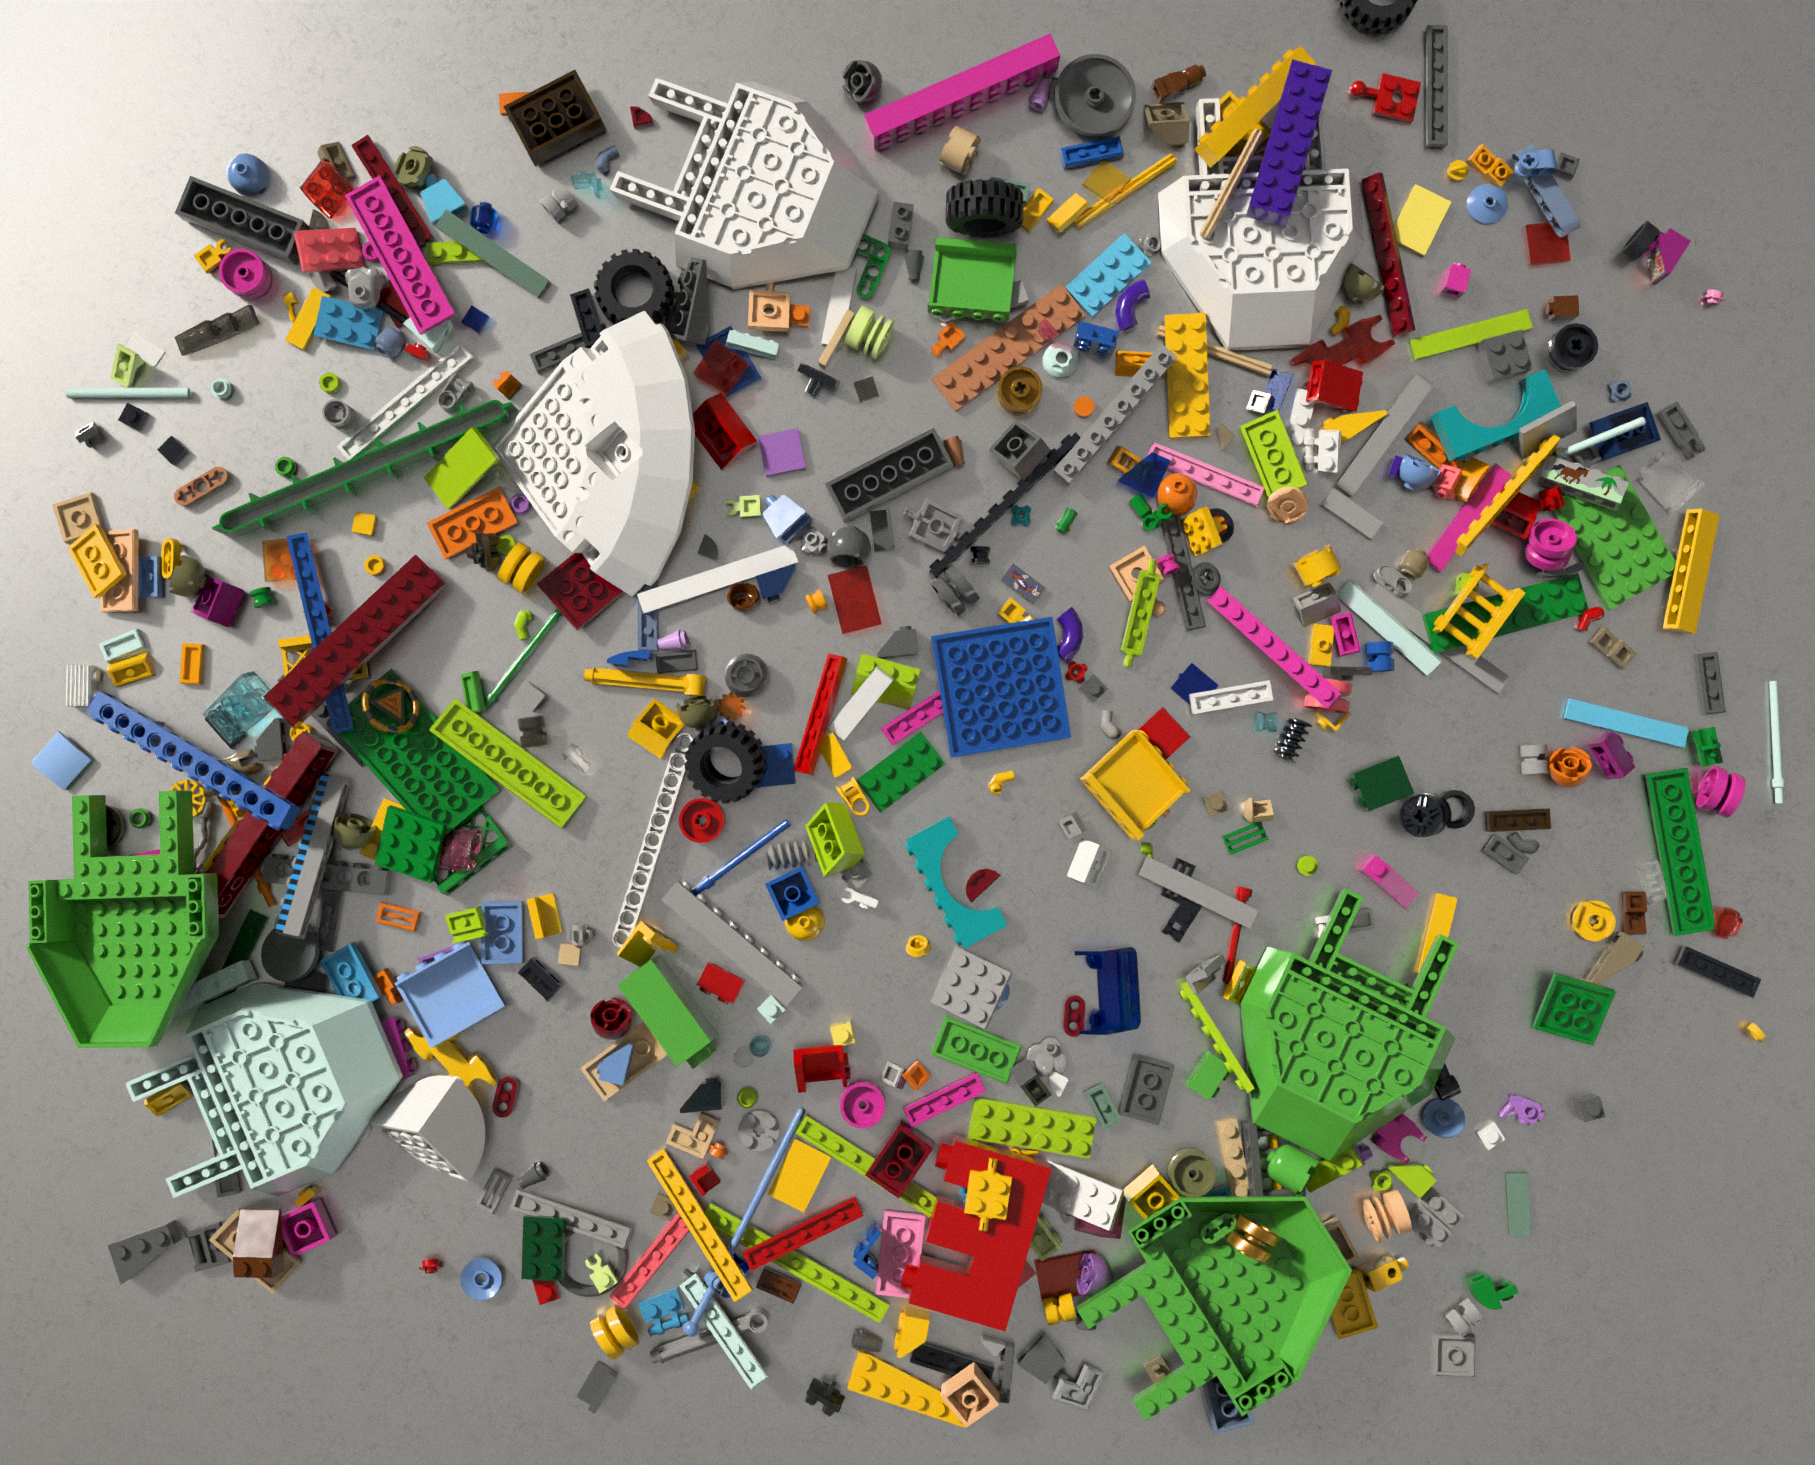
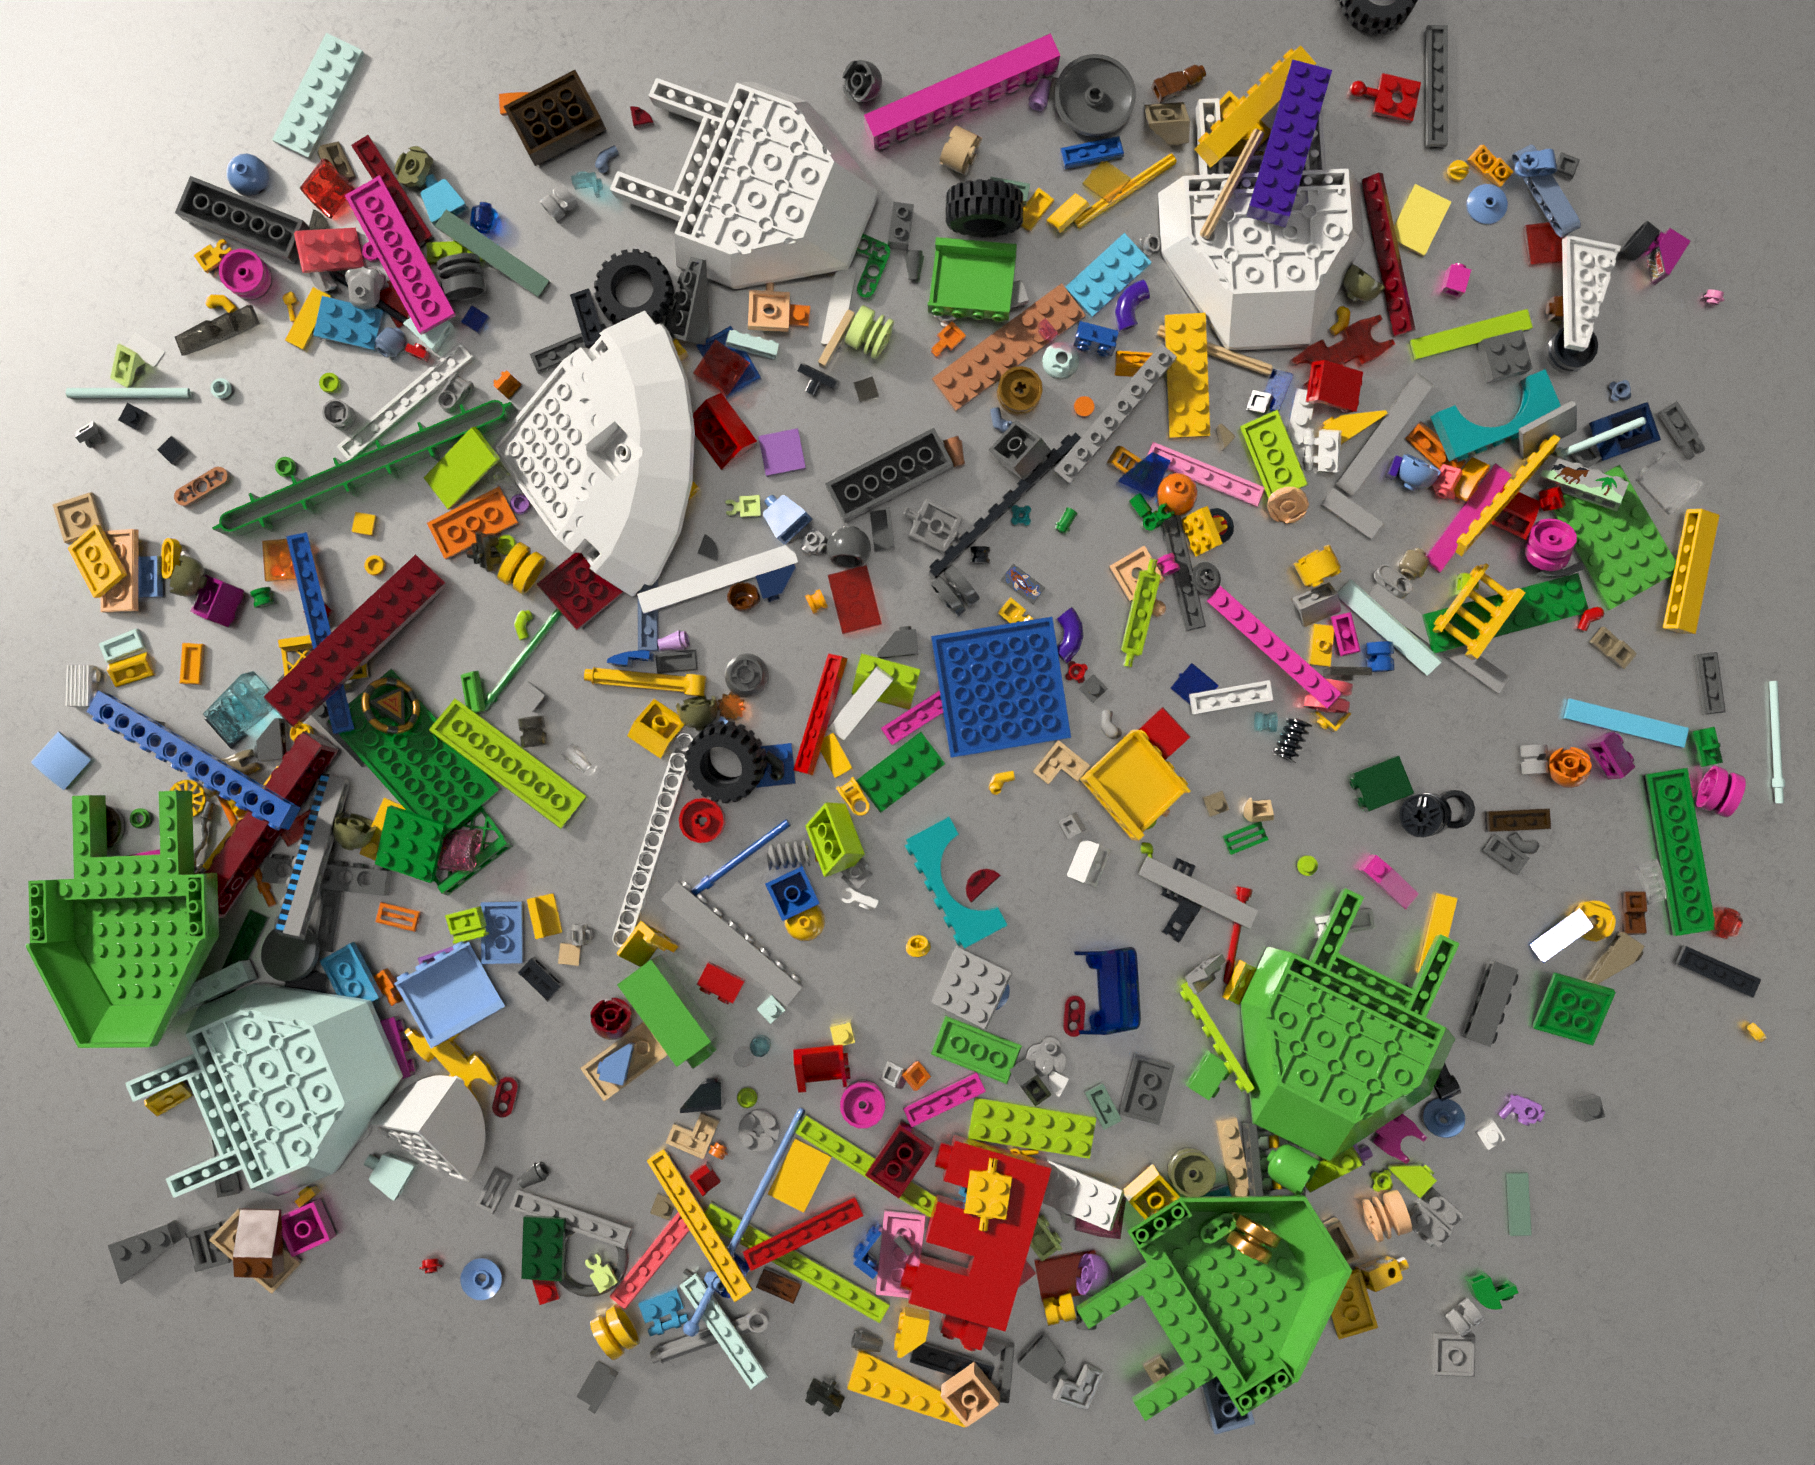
none -> yellow arm [205,294,237,315]
none -> light aqua plate [272,33,364,159]
none -> light aqua torso [364,1152,418,1201]
none -> dark grey wheel [437,253,486,300]
none -> pearl dark grey arm [763,751,785,781]
none -> dark grey tile [894,1232,913,1256]
none -> red brick [939,1314,989,1351]
none -> sand blue arm [990,407,1013,433]
none -> tan plate [1033,740,1090,785]
none -> dark grey brick [1462,960,1518,1047]
none -> slope [1529,908,1594,963]
none -> white wing [1562,235,1621,351]

